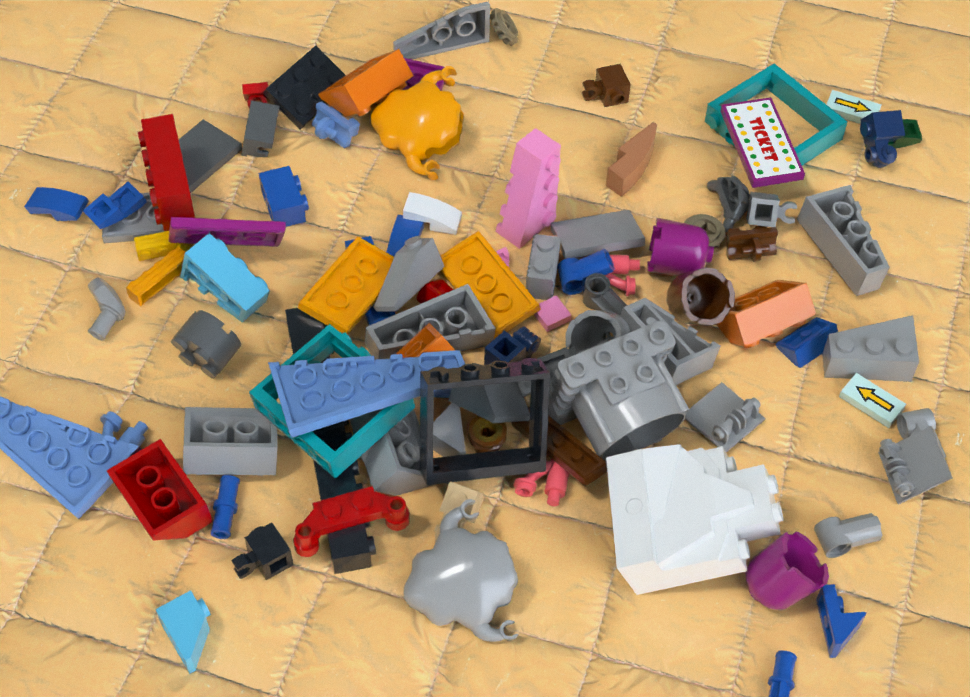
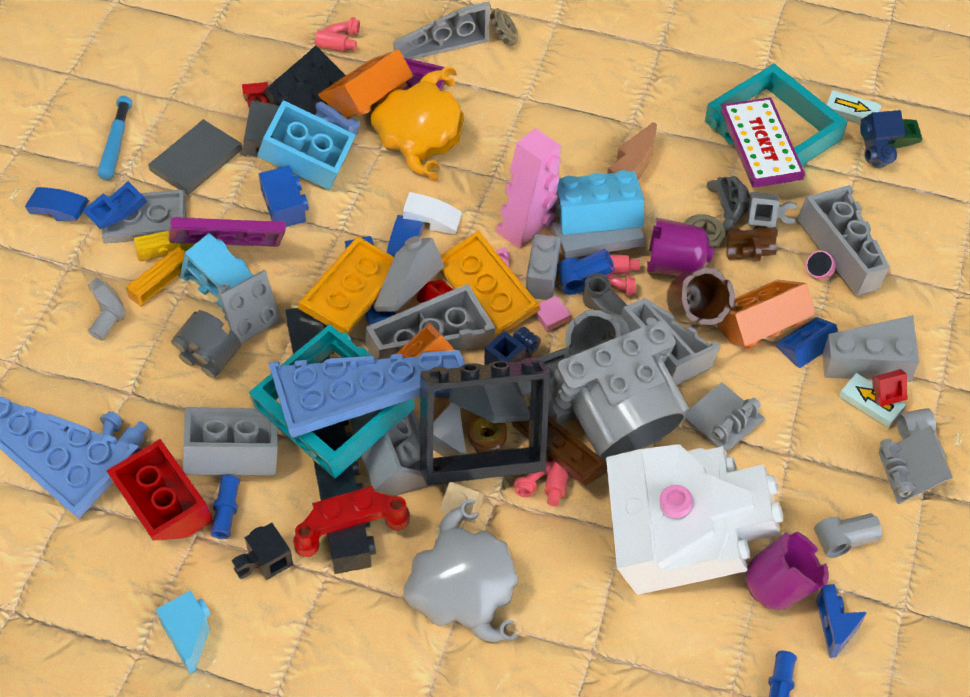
red brick [137,114,195,231] -> none
reddish brown brick [582,63,631,107] -> none
none -> dark azure piece [98,96,132,180]
none -> light grey hinge [217,270,281,343]
none -> medium azure brick [257,100,356,191]
none -> coral plant [315,17,360,52]
none -> medium azure brick [556,170,644,235]
none -> bright pink tile [660,485,692,518]
none -> black tile [806,251,836,280]
none -> red tile [872,369,908,407]

